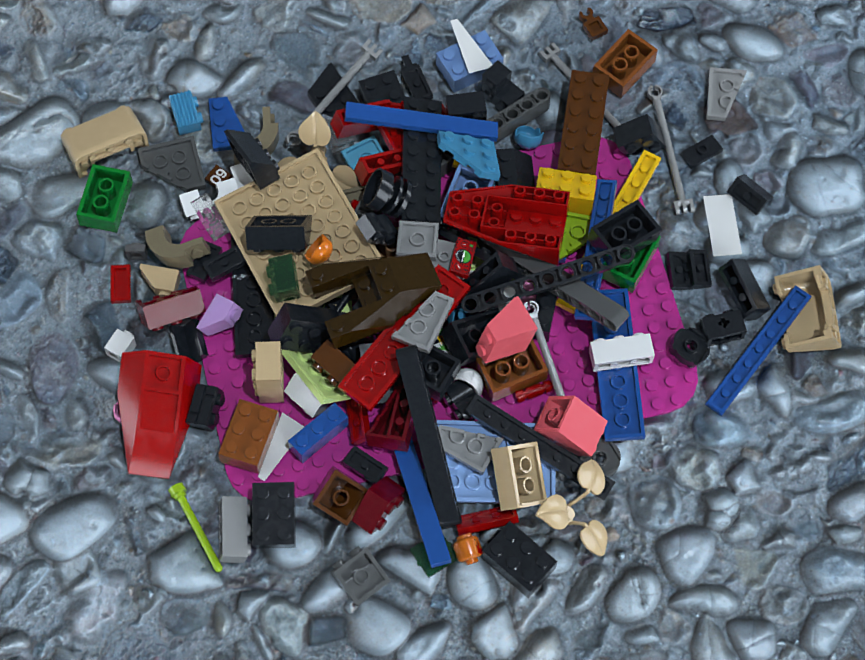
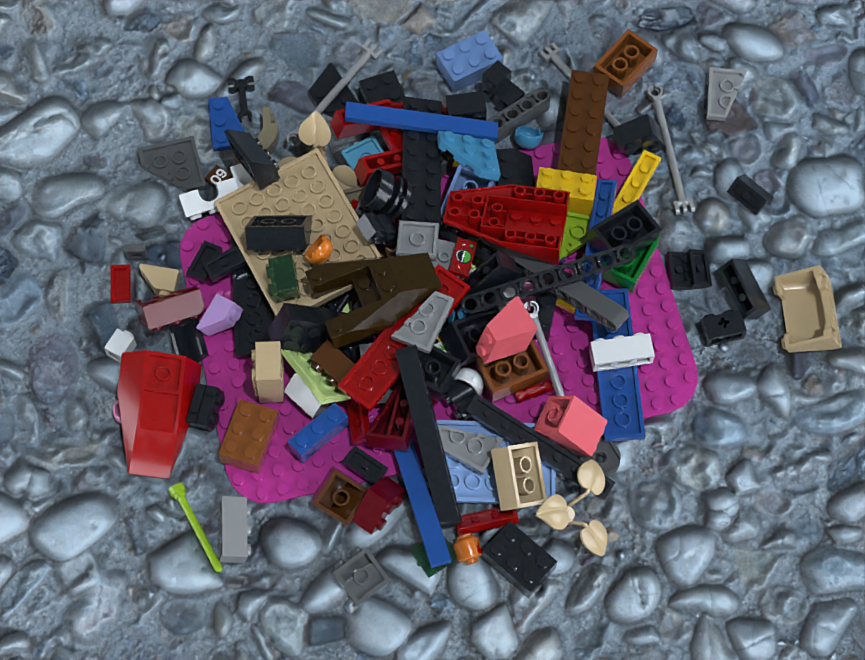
tan windscreen [61,106,149,179] -> none
green brick [76,164,133,233] -> none
dark tan arch [145,225,211,268] -> none
dark azure brick [169,90,204,135] -> none
clear slope [190,193,230,241] -> none
black brick [252,482,296,549] -> none
white sticker [258,412,304,481] -> none
black hinge [400,55,433,100] -> none
white sticker [450,19,492,73] -> none
reddish brown plate [579,8,608,41] -> none
black plate [669,327,710,368] -> none
black plate [680,135,723,169] -> none
white sticker [703,194,742,257] -> none
blue tile [705,285,812,417] -> none
none -> black bar [227,76,255,123]

